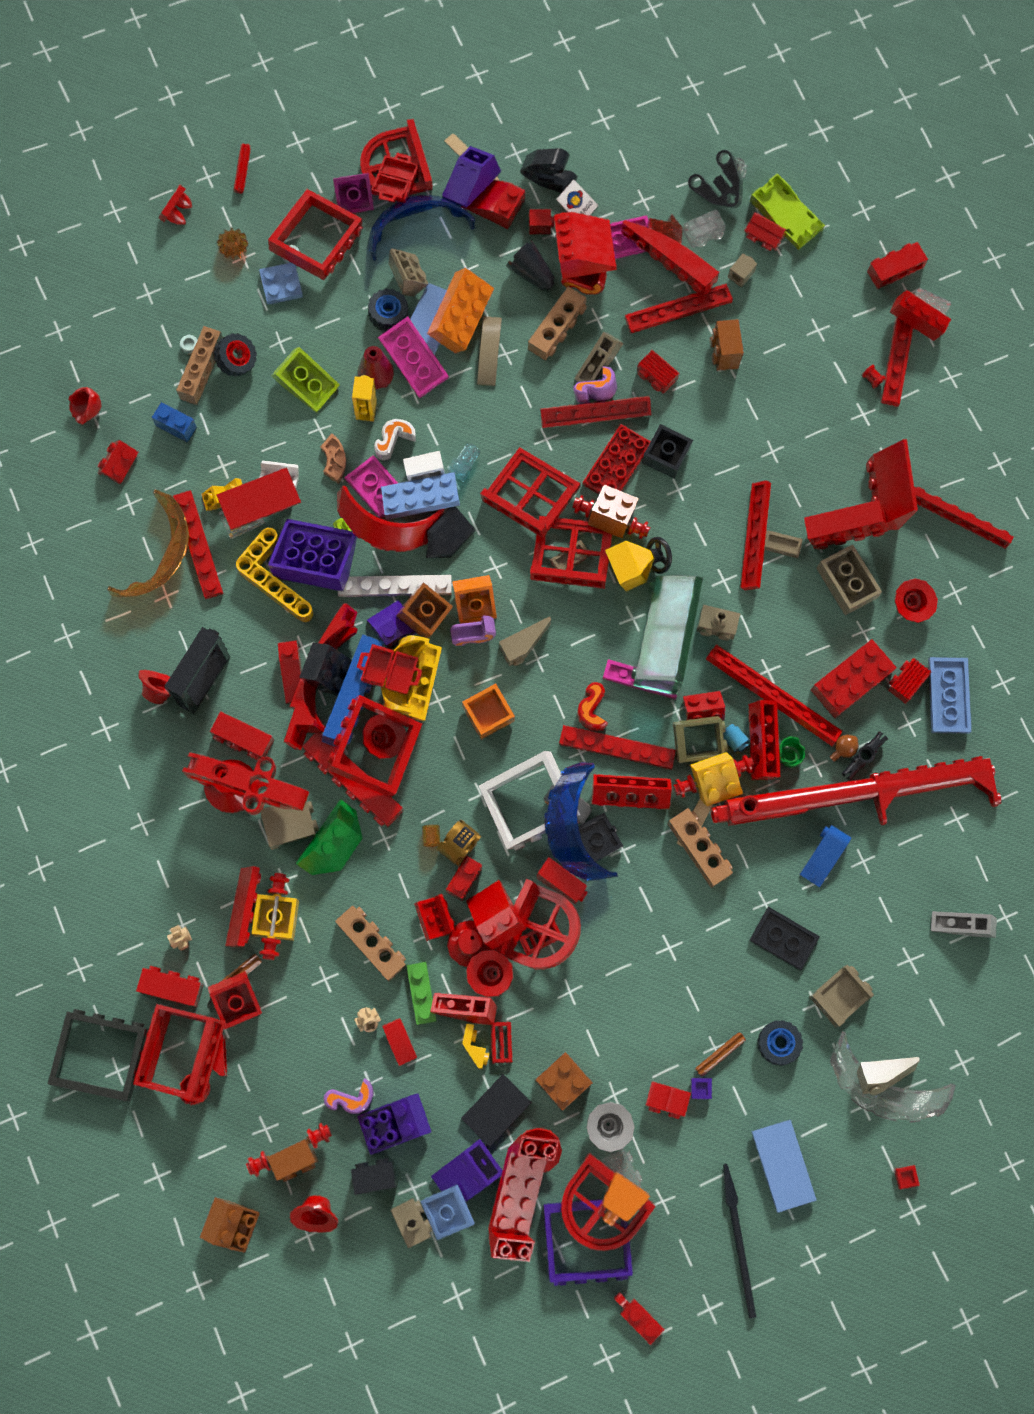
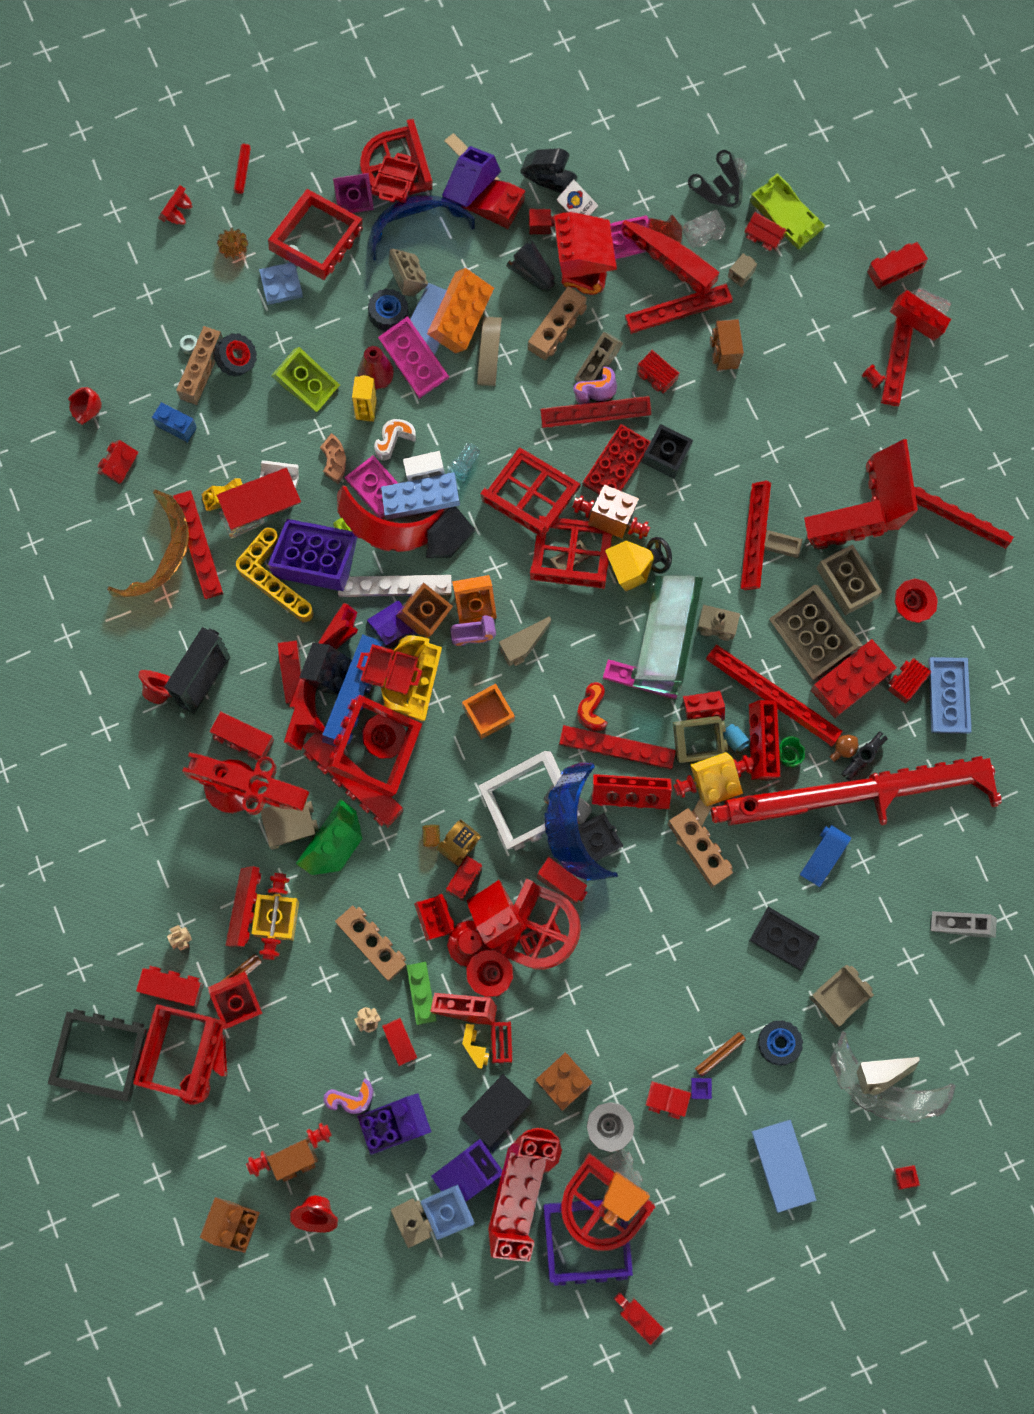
black brick [351,1158,398,1195] -> none
black piece [723,1163,757,1318] -> none
none -> dark tan slope [769,585,863,680]

